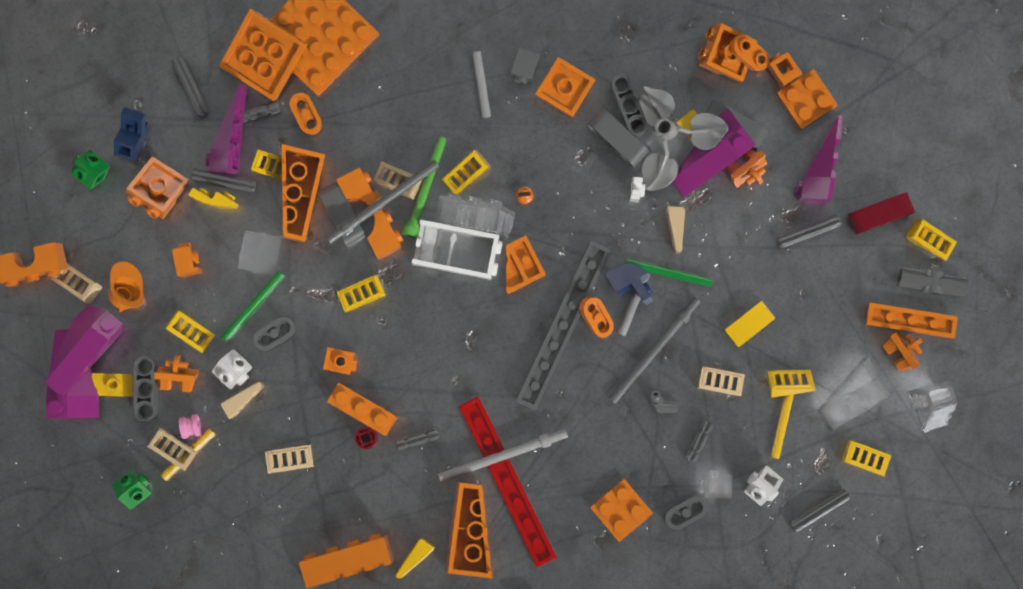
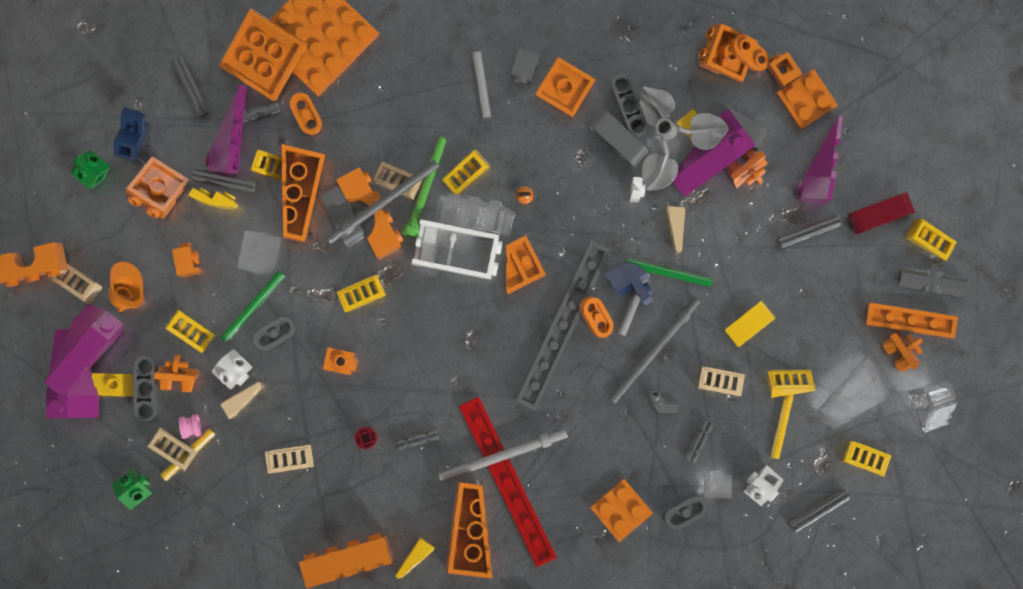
orange arch [327,383,398,436] -> none

